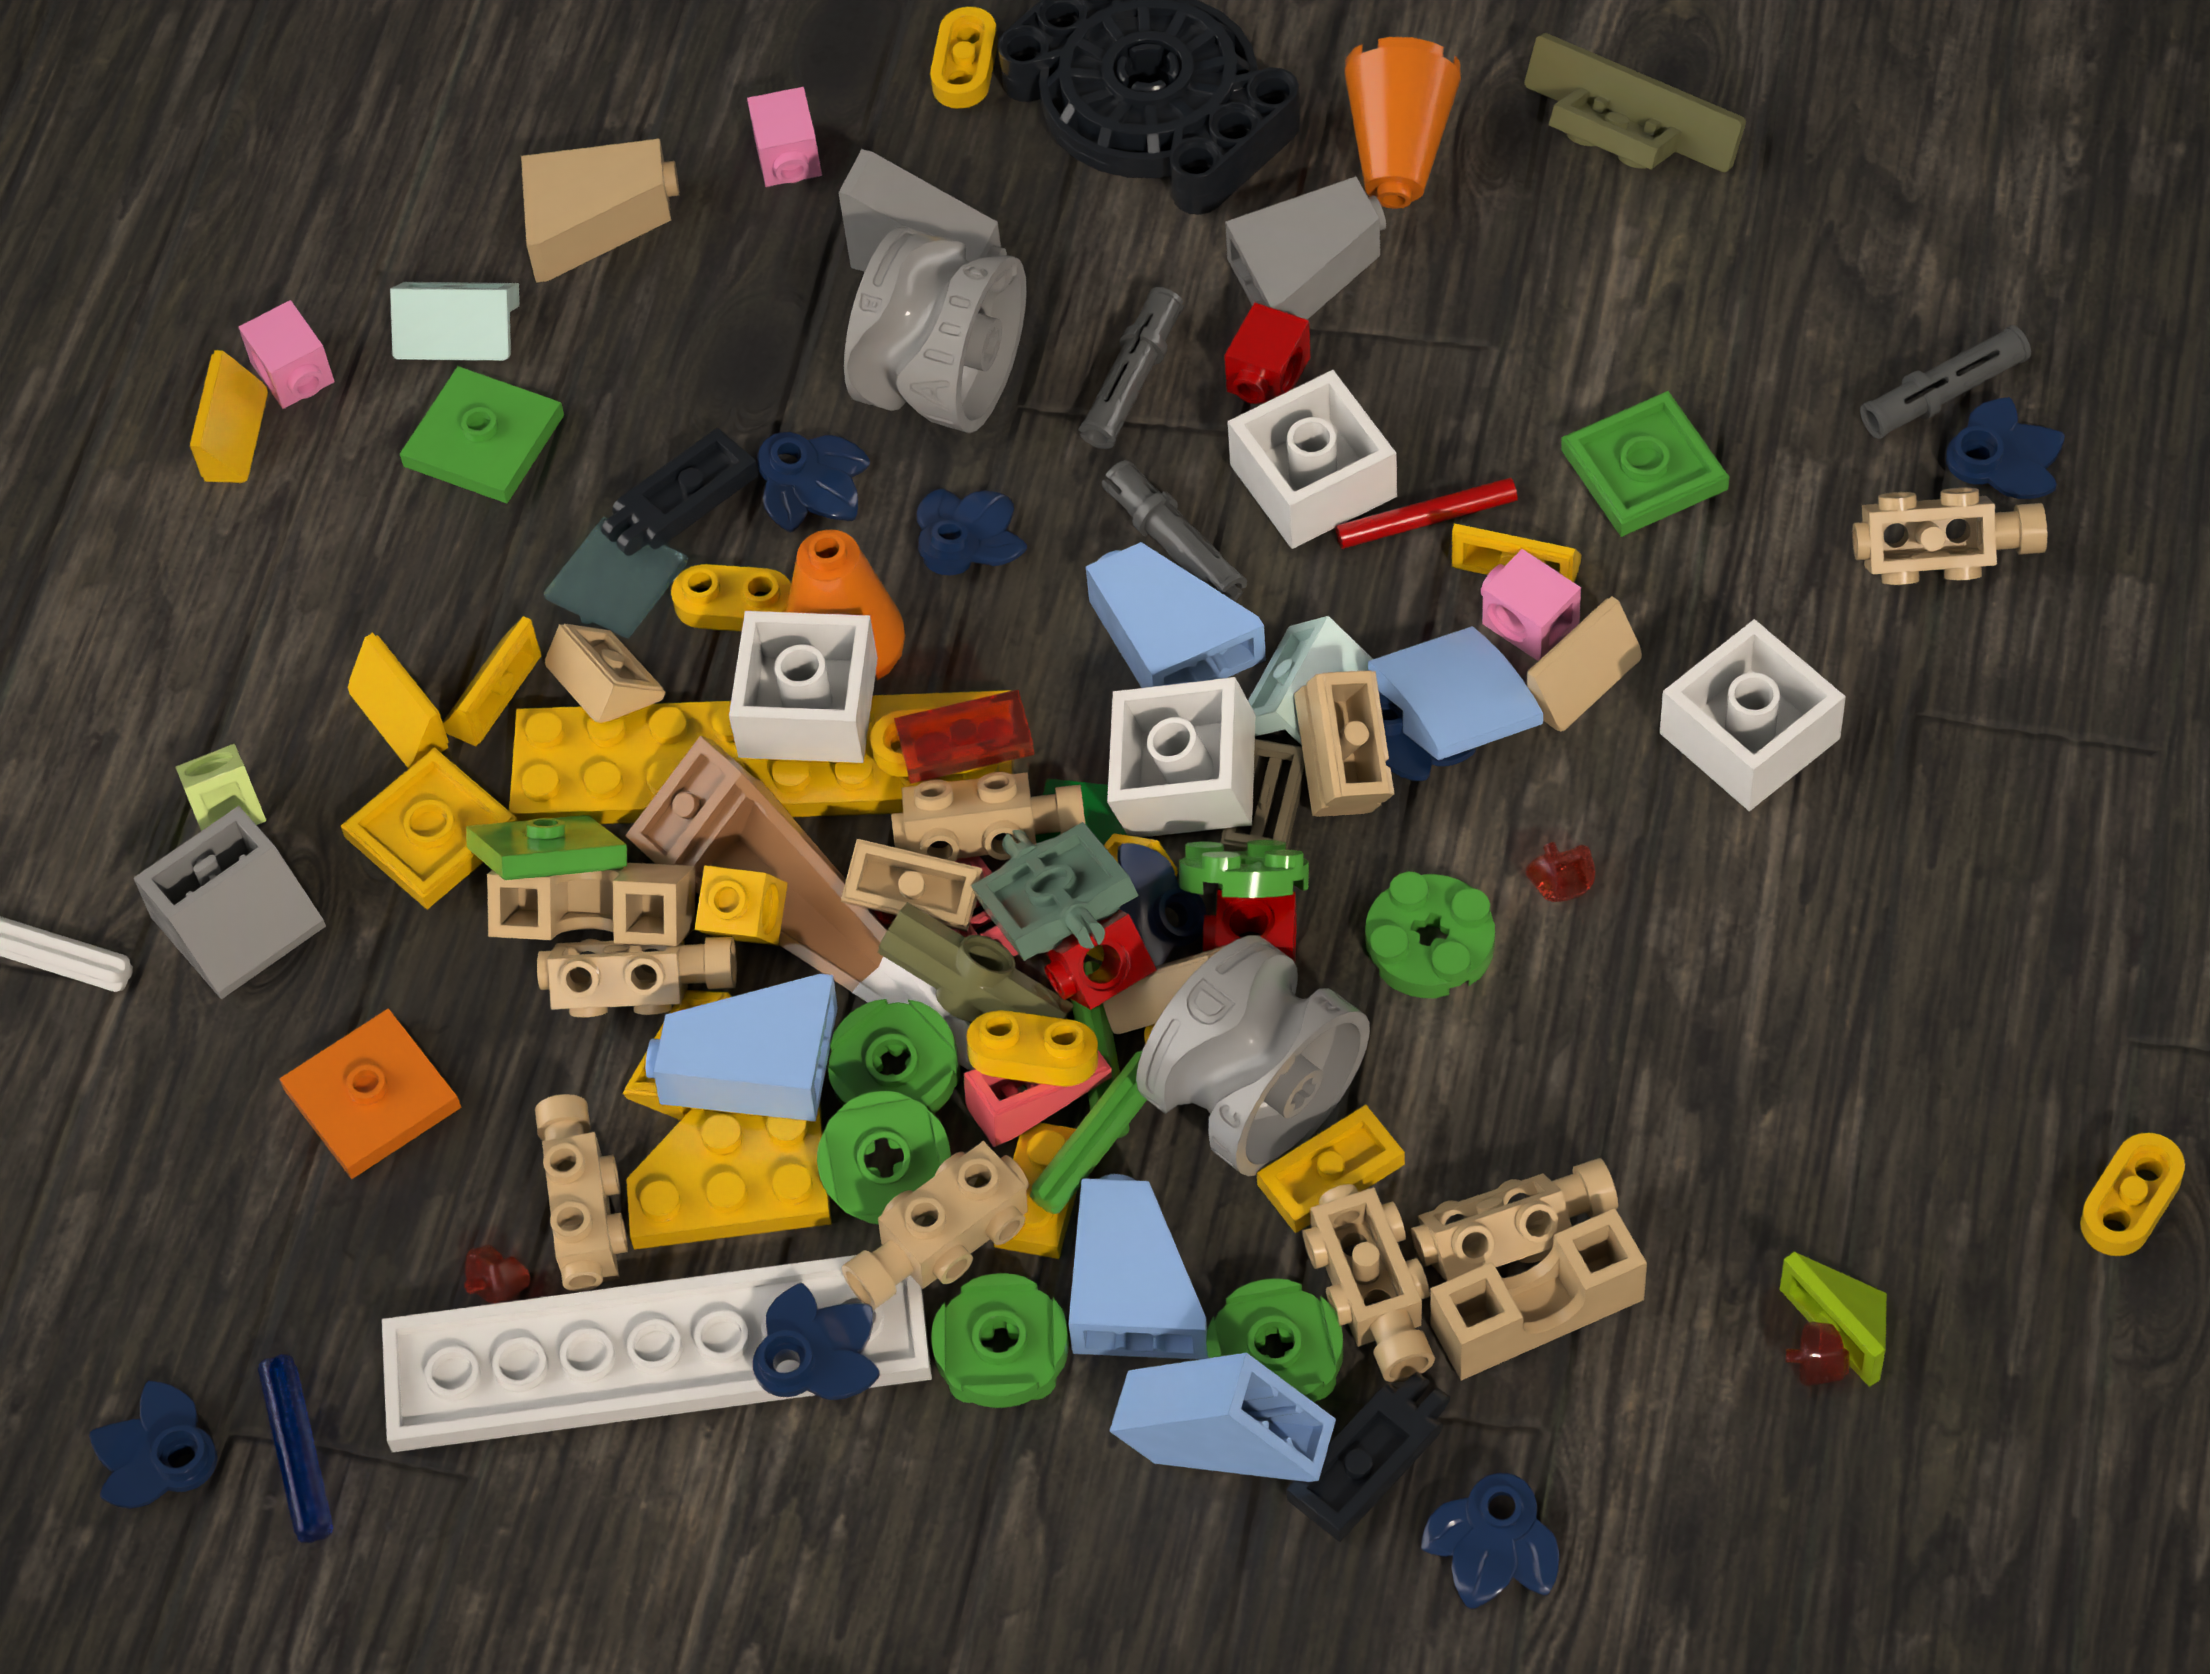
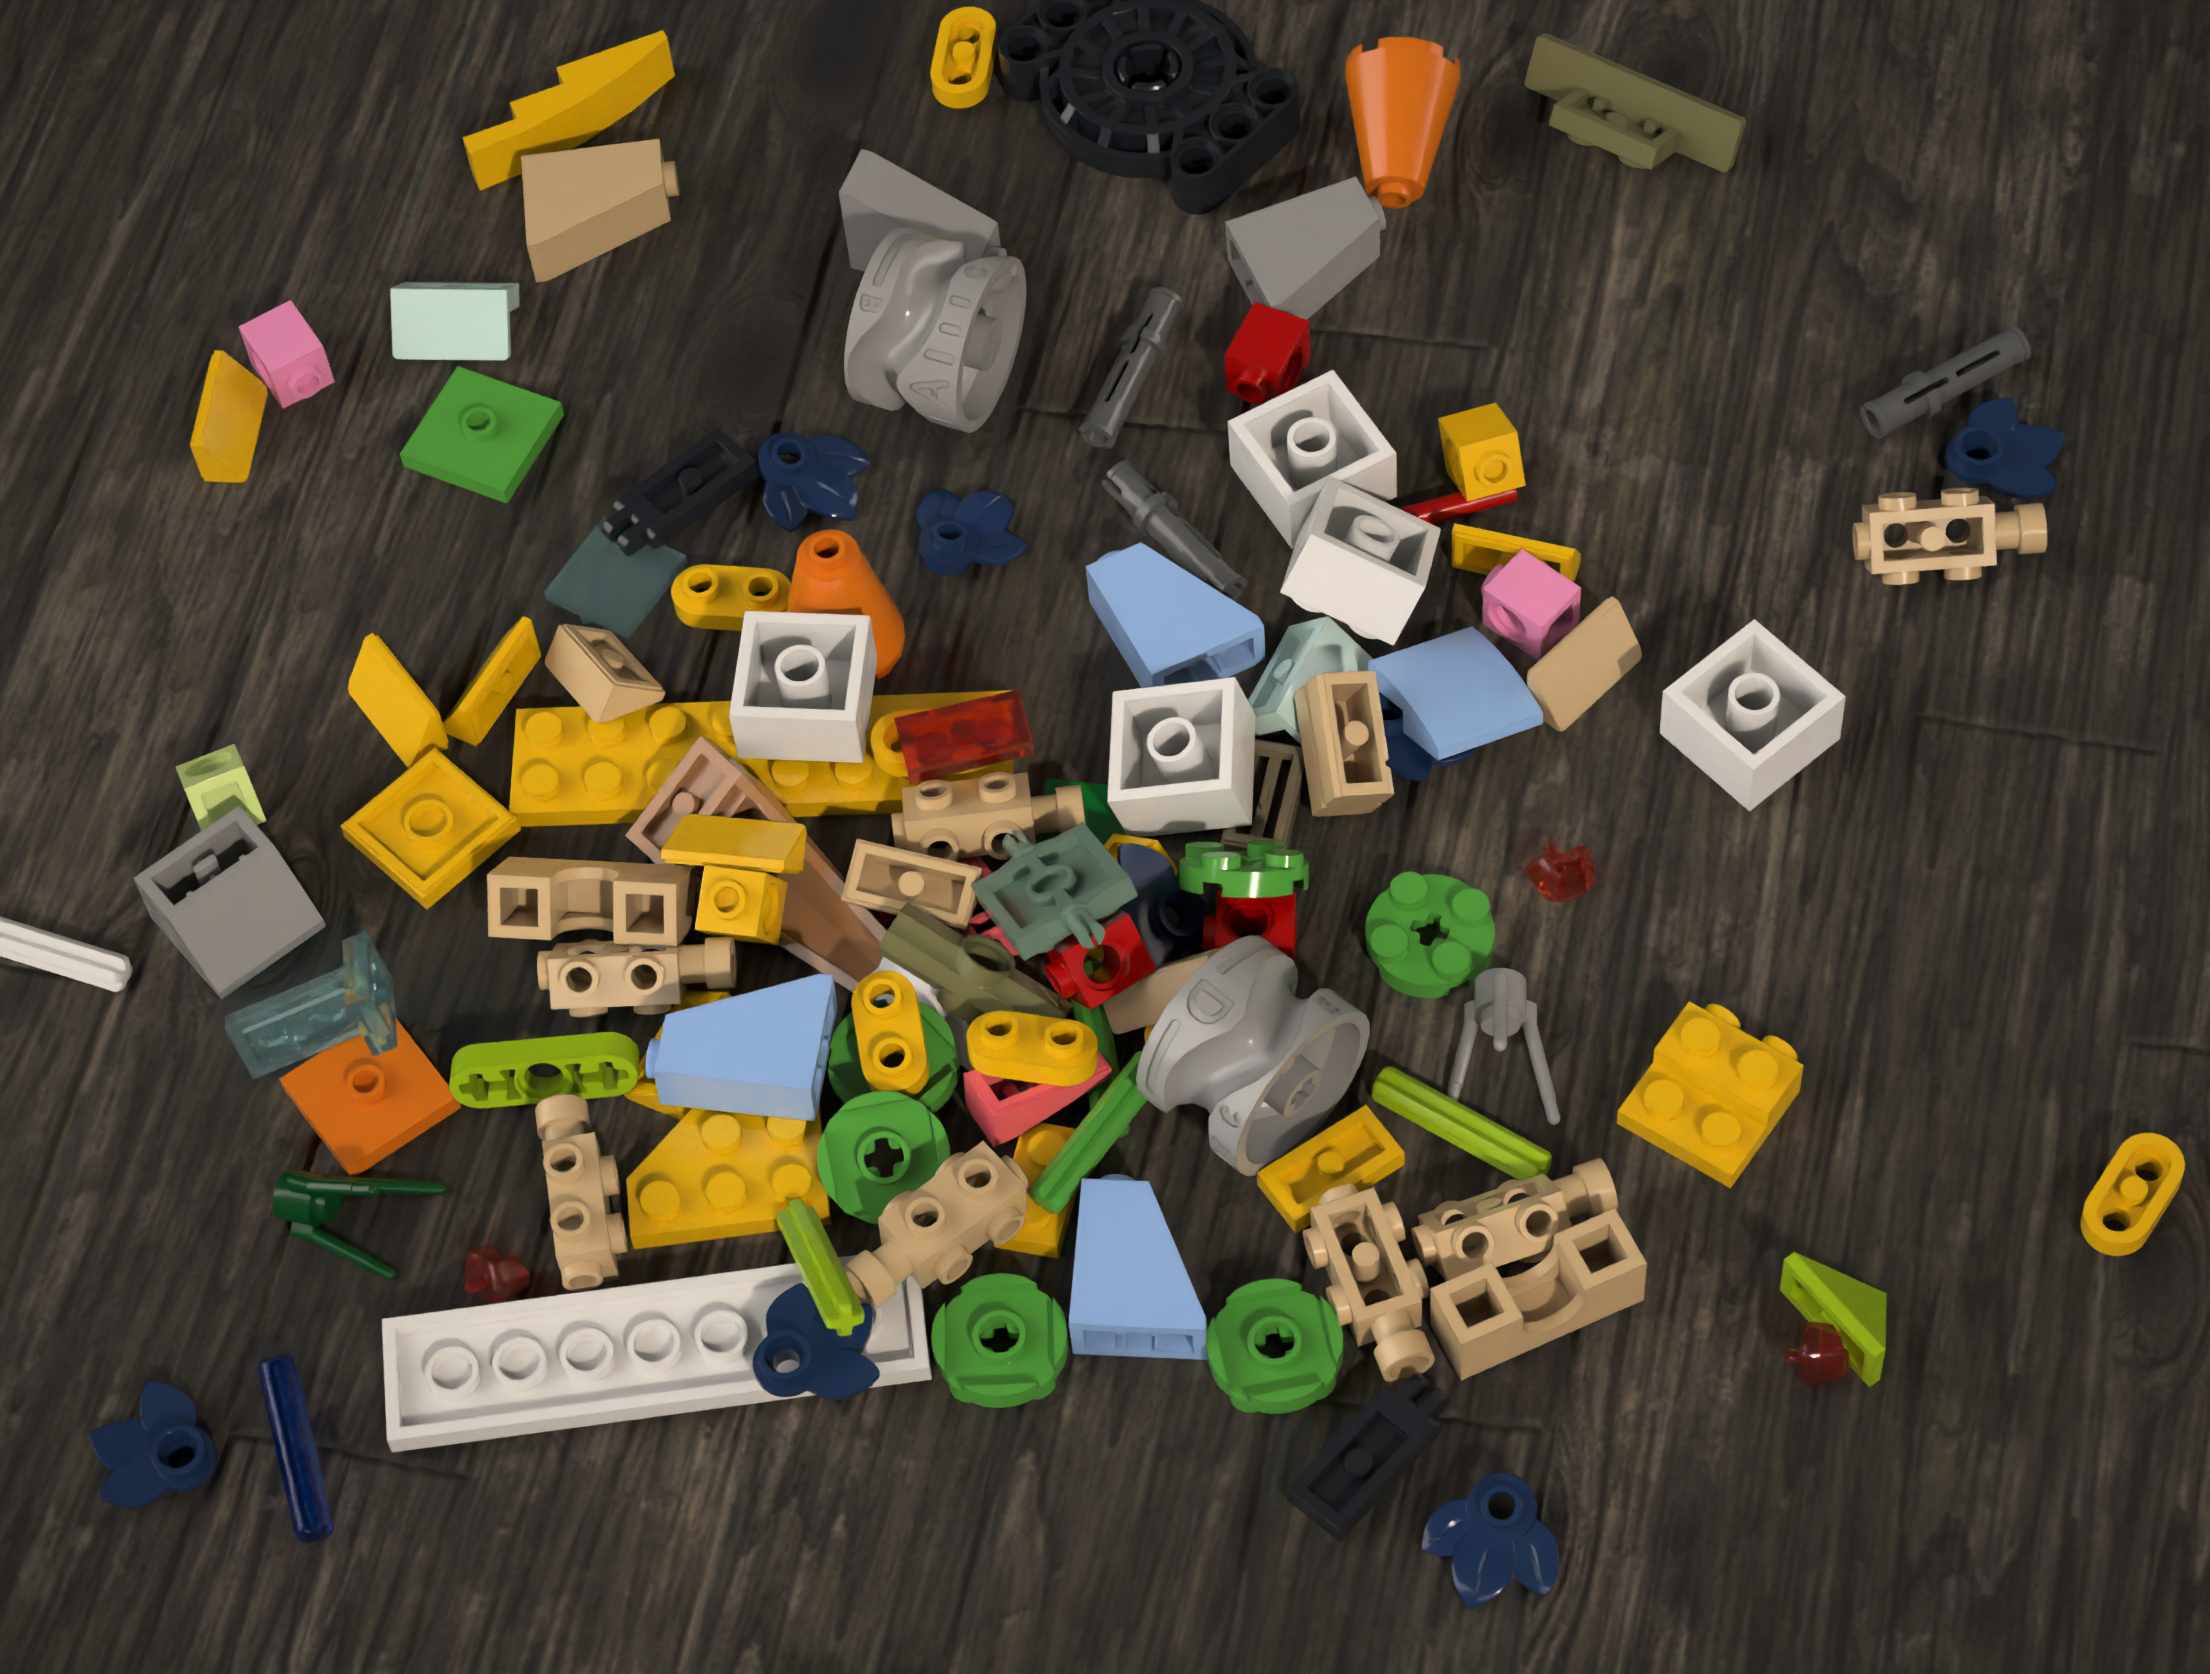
bright green plate [466,815,627,880] -> none
bright pink brick [747,87,822,187] -> none
light blue slope [1110,1353,1336,1482] -> none
bright green plate [1561,391,1729,537] -> none
none -> clear light blue bracket [225,931,398,1079]
none -> dark green plant [273,1168,447,1281]
none -> lime beam [449,1032,640,1109]
none -> yellow slope [463,30,675,191]
none -> yellow slope [661,814,807,874]
none -> lime axle [777,1199,865,1336]
none -> yellow plate [851,971,930,1098]
none -> white brick [1280,476,1441,646]
none -> lime axle [1372,1066,1552,1181]
none -> yellow brick [1438,402,1526,502]
none -> light grey plant [1446,968,1560,1125]
none -> yellow plate [1617,1001,1803,1189]

